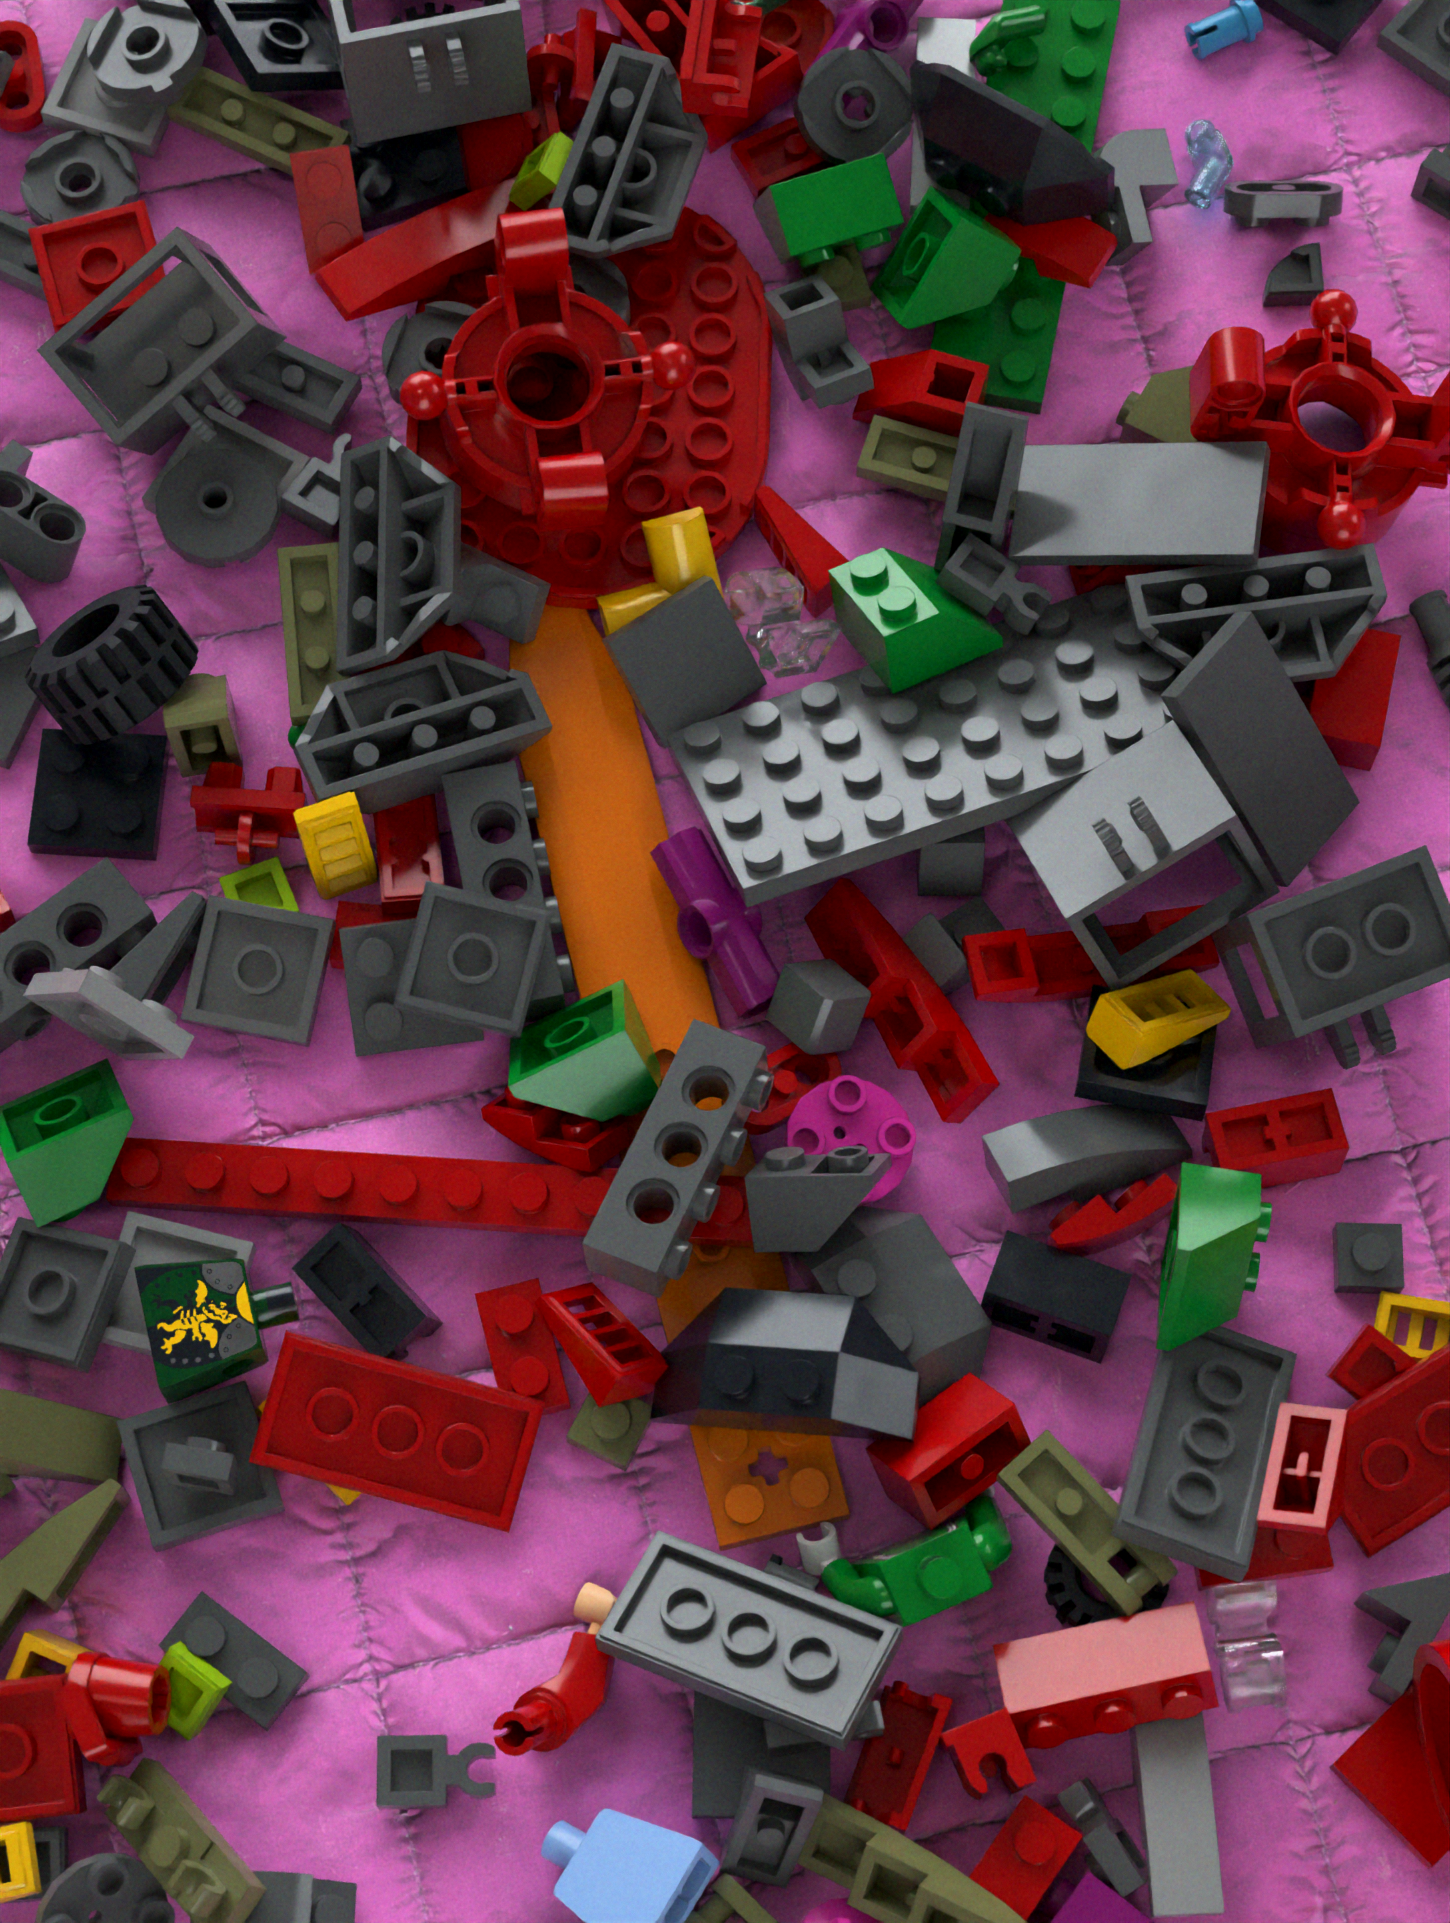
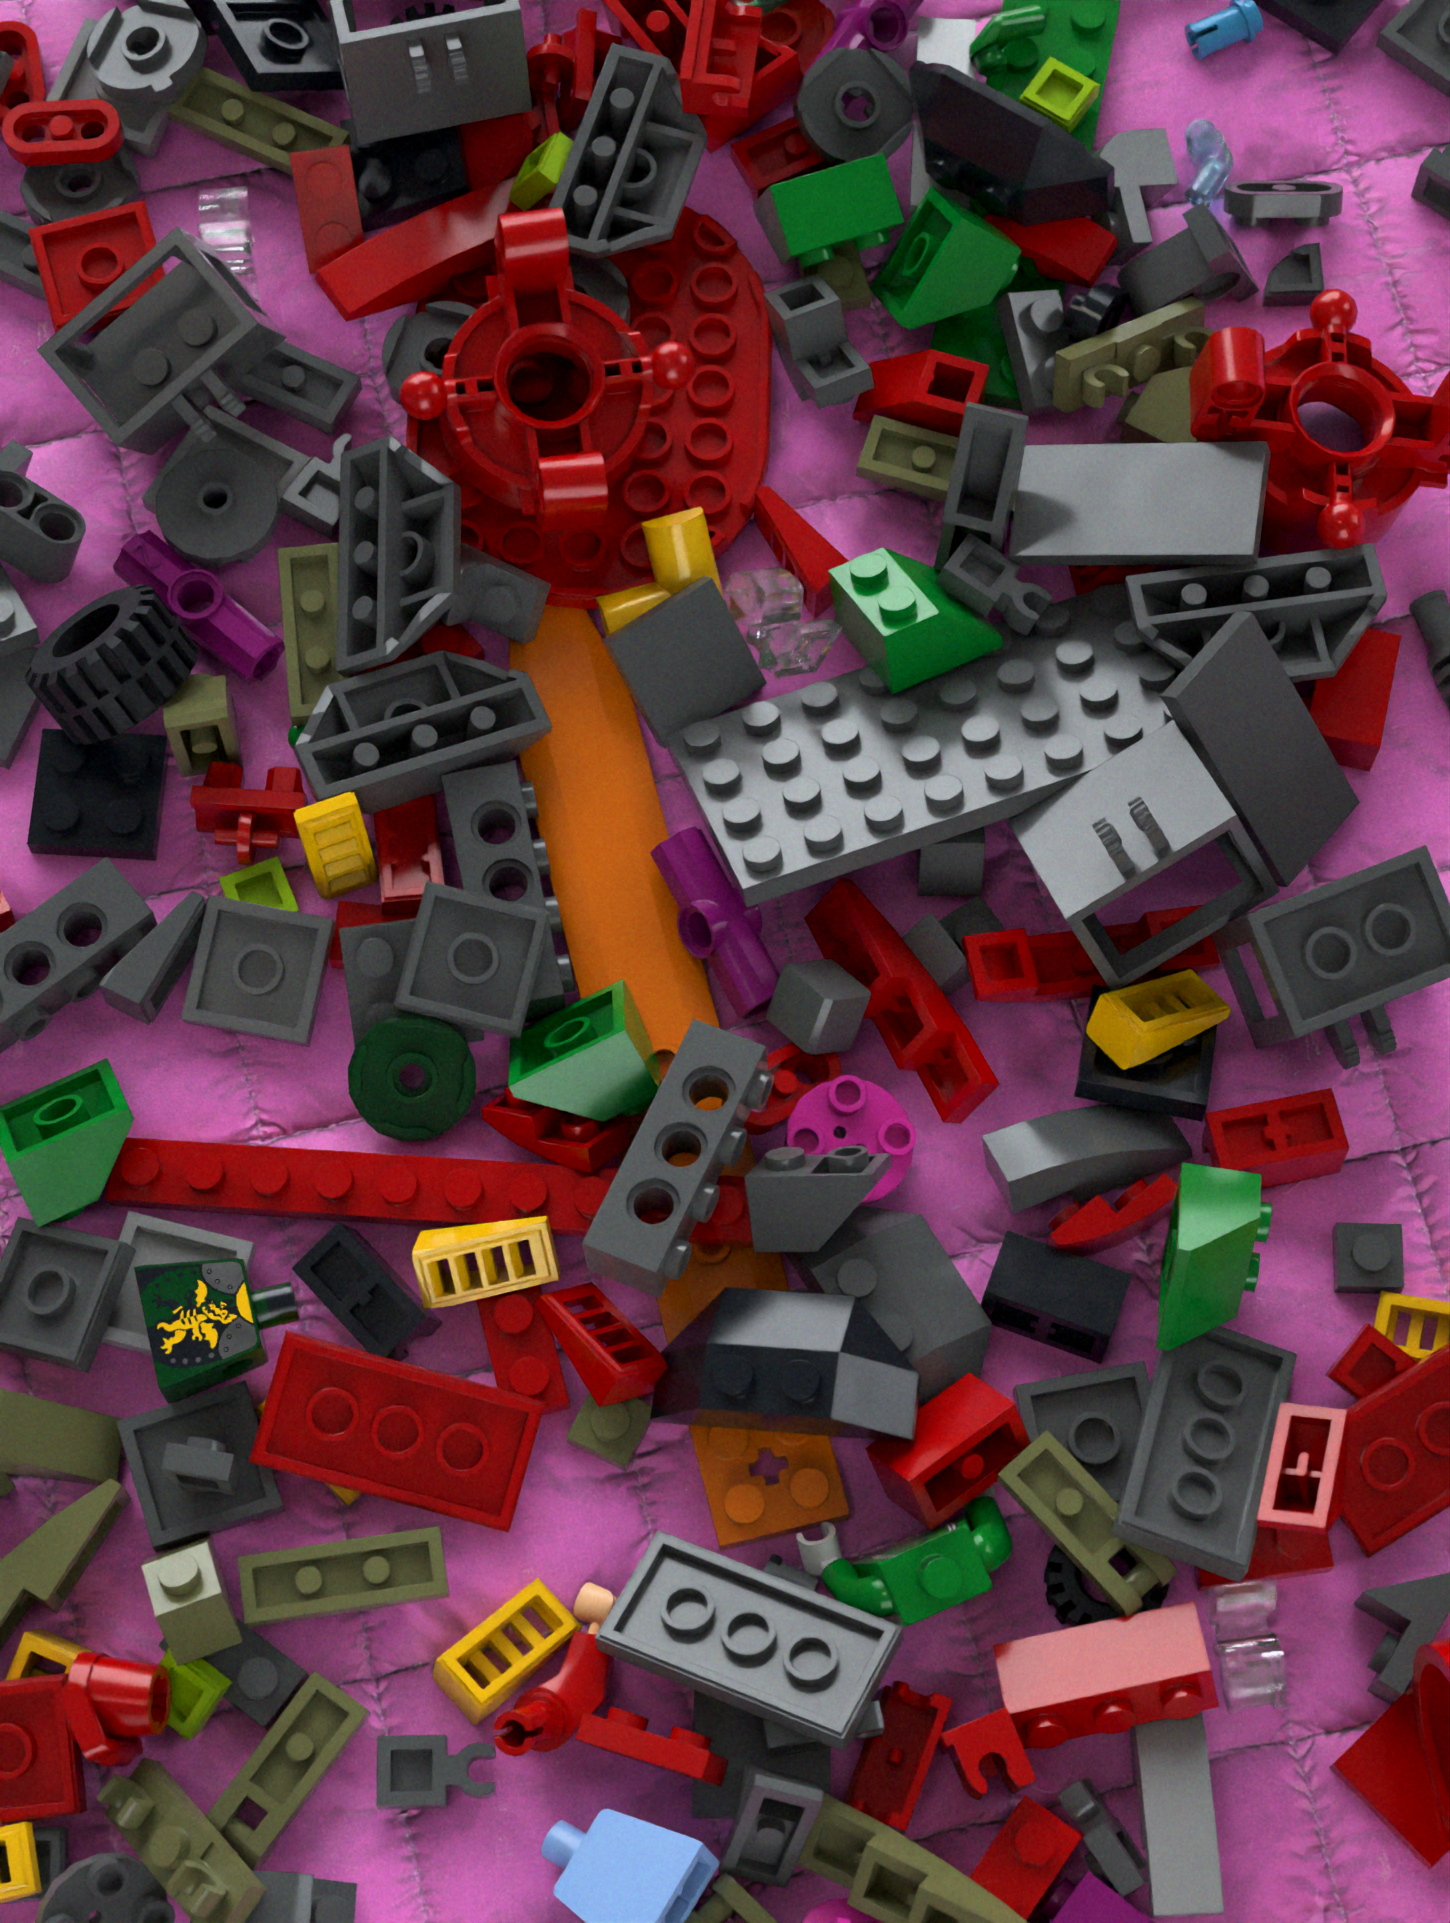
light grey plate [23,966,194,1061] -> none
none -> red plate [2,99,124,166]
none -> magenta piece [113,530,285,685]
none -> olive slope [141,1535,243,1666]
none -> clear leg [197,186,260,301]
none -> olive plate [206,1670,371,1871]
none -> olive plate [237,1526,450,1628]
none -> dark green plate [348,1012,476,1142]
none -> yellow slope [412,1216,561,1309]
none -> yellow slope [432,1578,583,1725]
none -> red plate [575,1707,729,1787]
none -> dark grey plate [996,290,1078,416]
none -> dark grey plate [1013,1361,1150,1505]
none -> lime tile [1018,56,1100,134]
none -> olive plate [1052,296,1215,414]
none -> black plate [1063,283,1129,344]
none -> dark grey tile [1117,202,1260,318]

